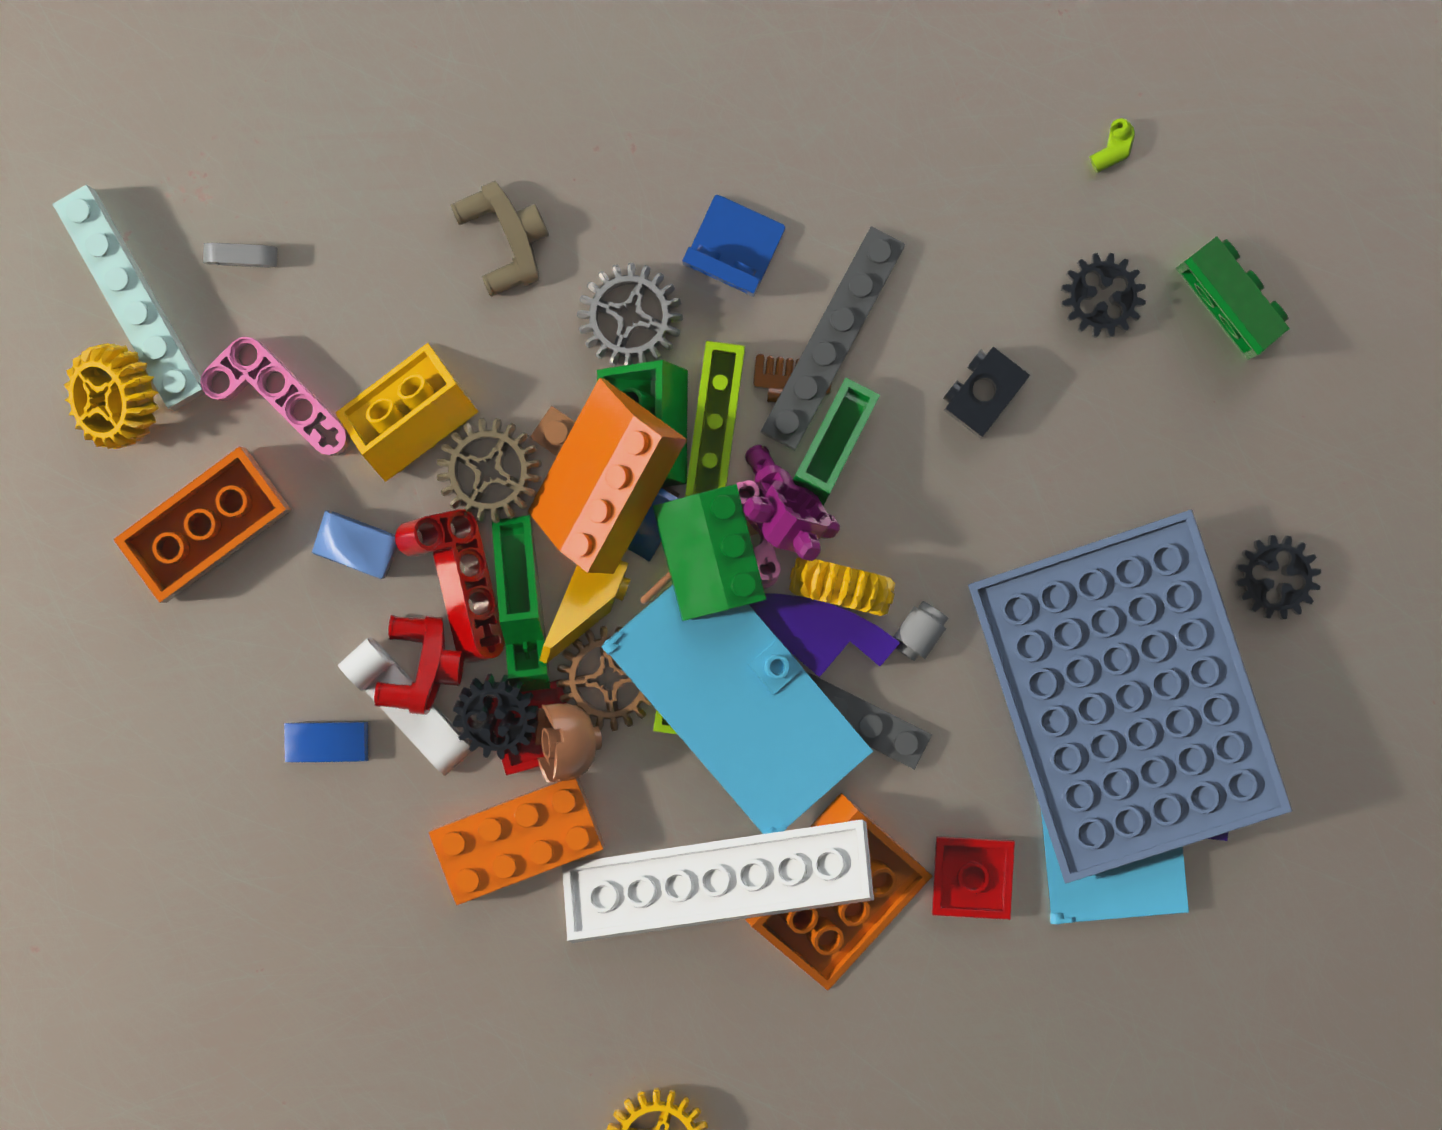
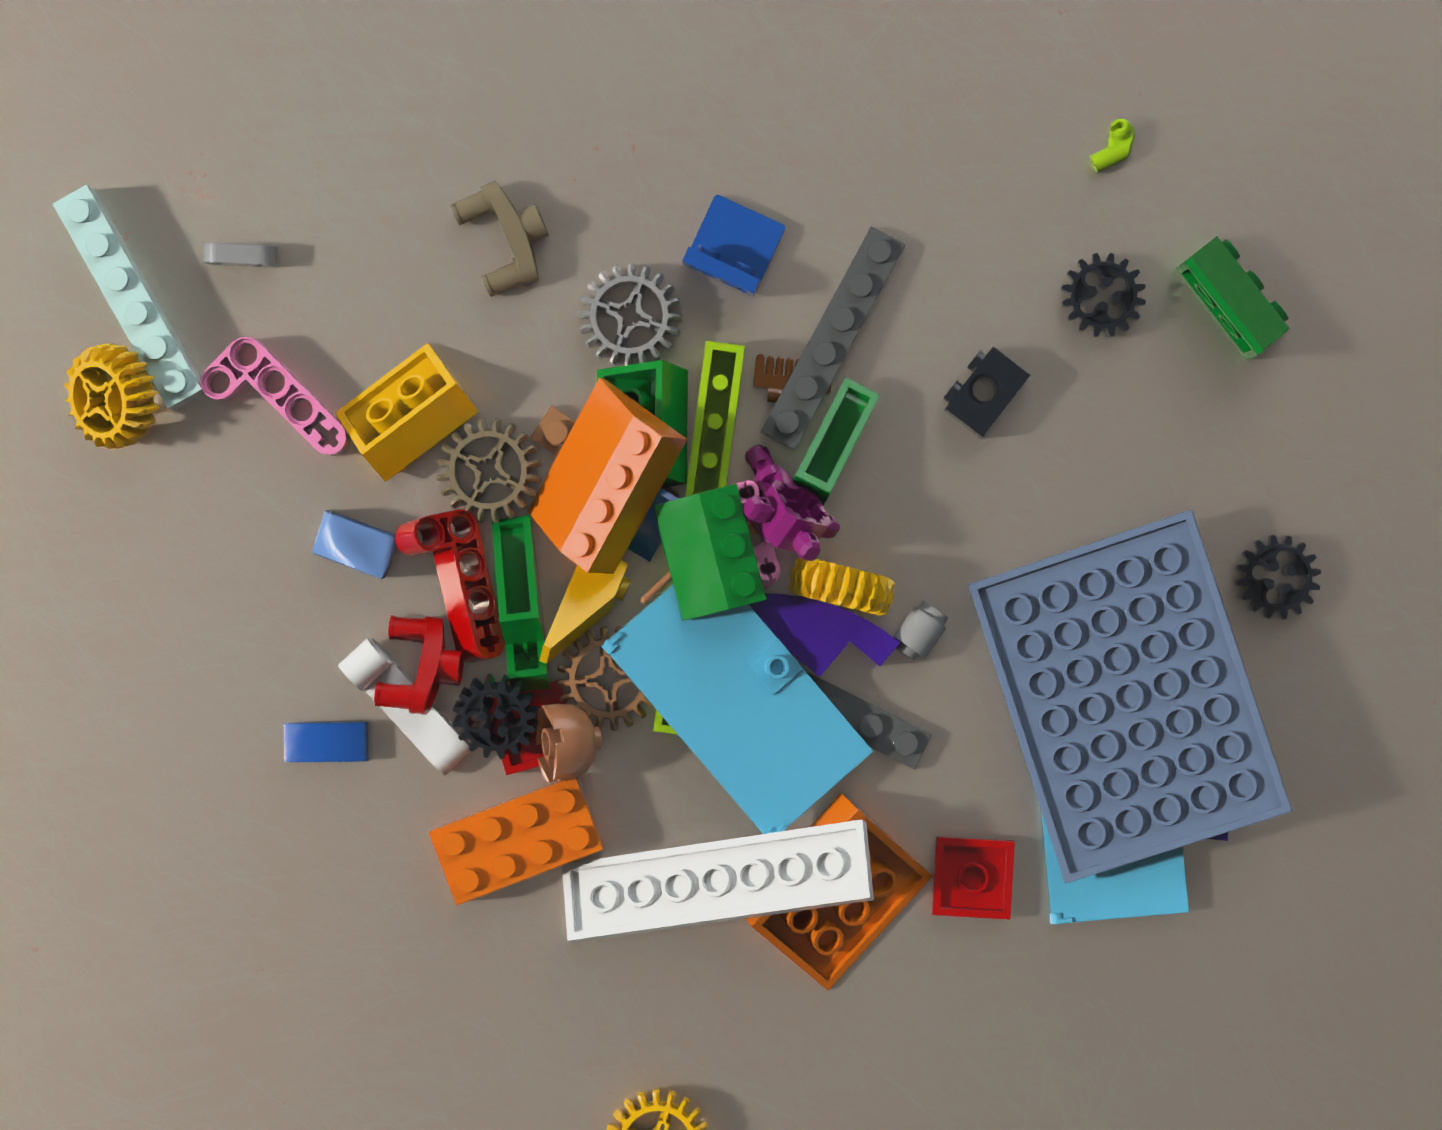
orange brick [113,446,292,603] -> none

